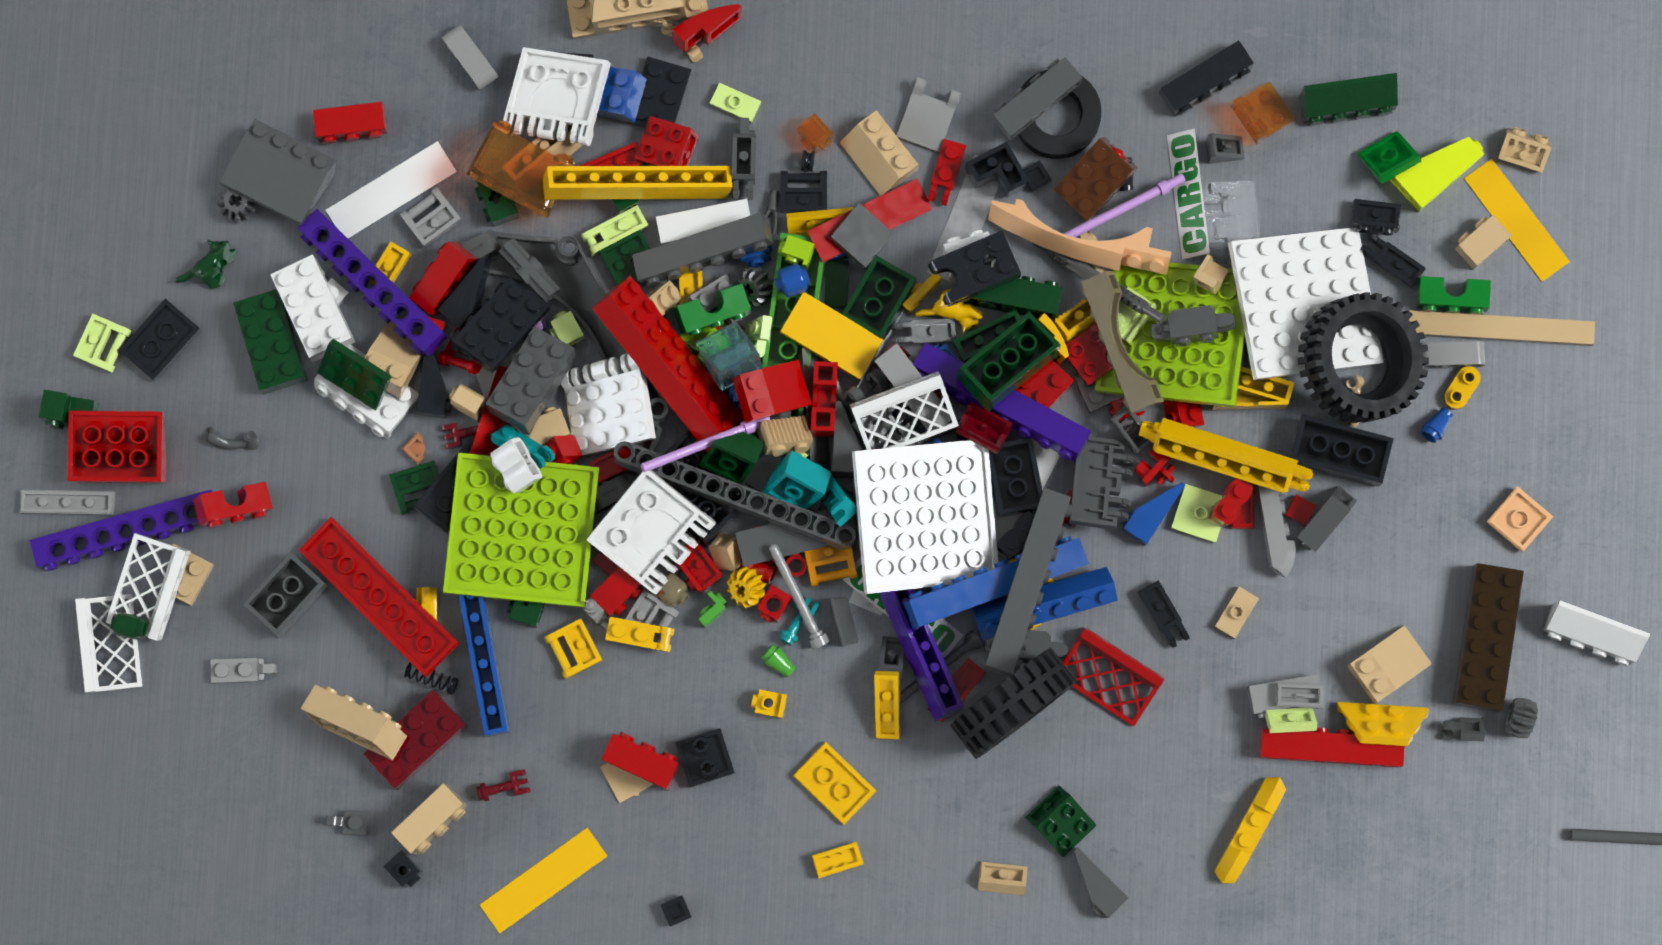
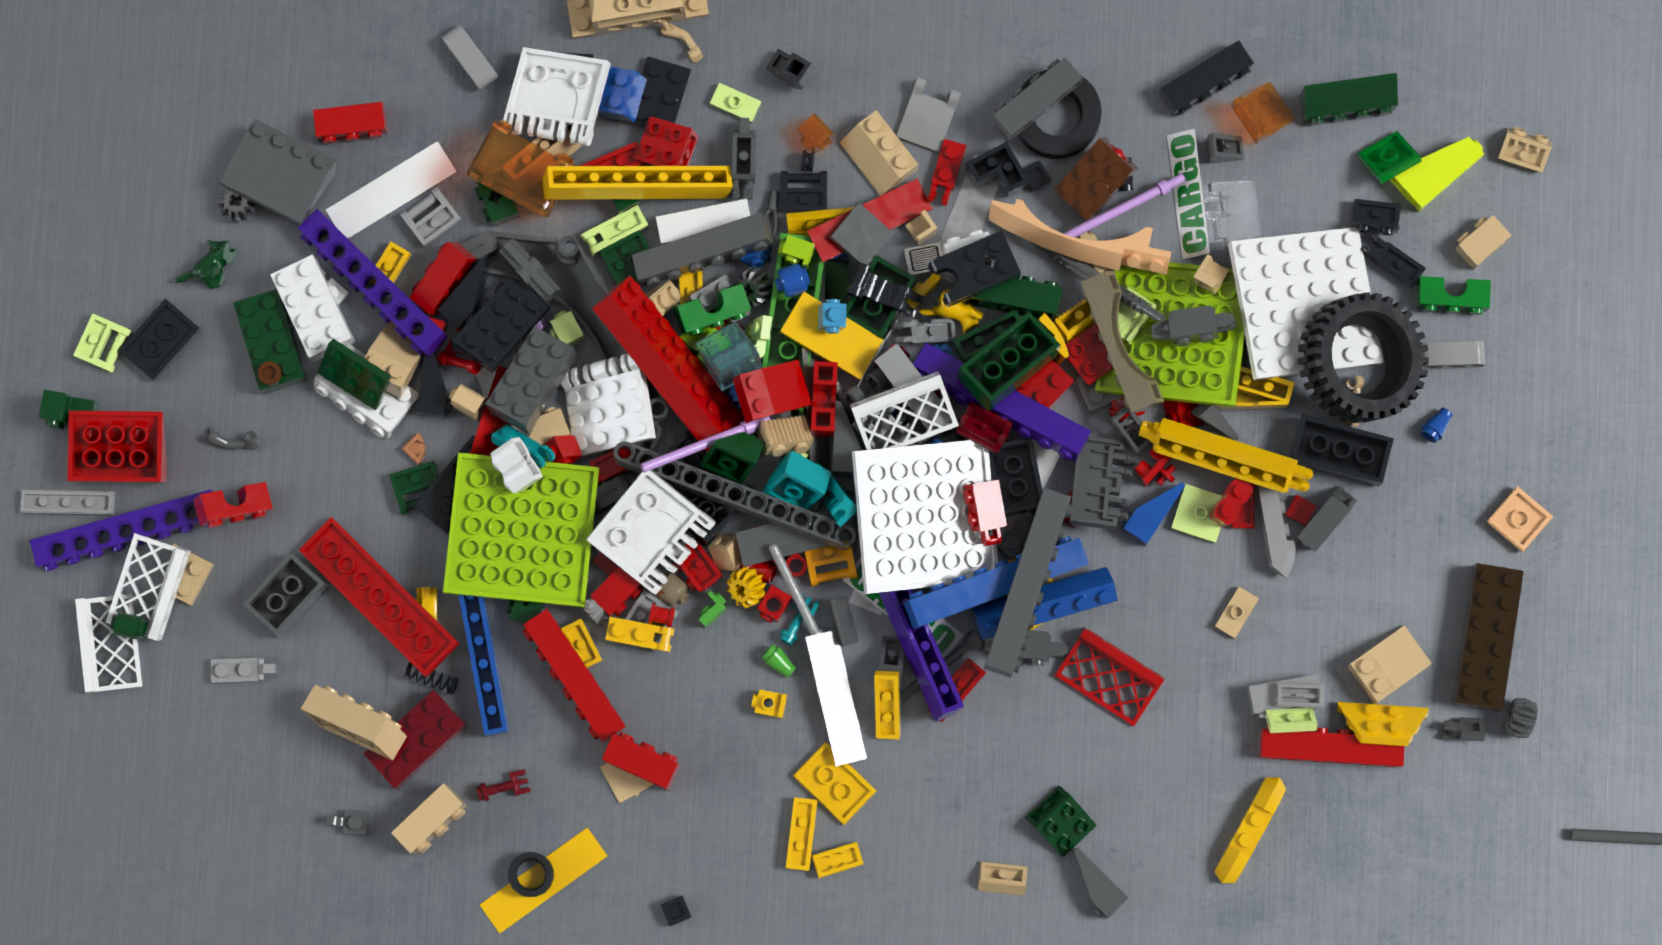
black brick [383,850,423,888] -> none
dark red hinge [441,423,479,450] -> none
red slope [672,4,742,53] -> none
black plate [675,728,735,788] -> none
black tyre [950,648,1077,759] -> none
black hinge [1138,580,1190,648] -> none
tan tile [1409,310,1595,346] -> none
yellow plate [1443,366,1481,410] -> none
yellow sticker [1464,159,1570,282] -> none
white slope [1543,601,1650,666] -> none
none -> reddish brown tile [257,361,282,386]
none -> black tyre [508,852,554,897]
none -> red brick [522,608,626,742]
none -> red bush [648,603,675,628]
none -> black brick [766,49,815,90]
none -> yellow plate [786,797,818,871]
none -> sticker [806,630,866,766]
none -> dark azure brick [818,299,847,334]
none -> black flag [845,263,940,324]
none -> white sticker [904,242,943,275]
none -> tan panel [905,209,938,246]
none -> brick [963,480,1007,546]
none -> dark grey slope [1191,404,1239,441]

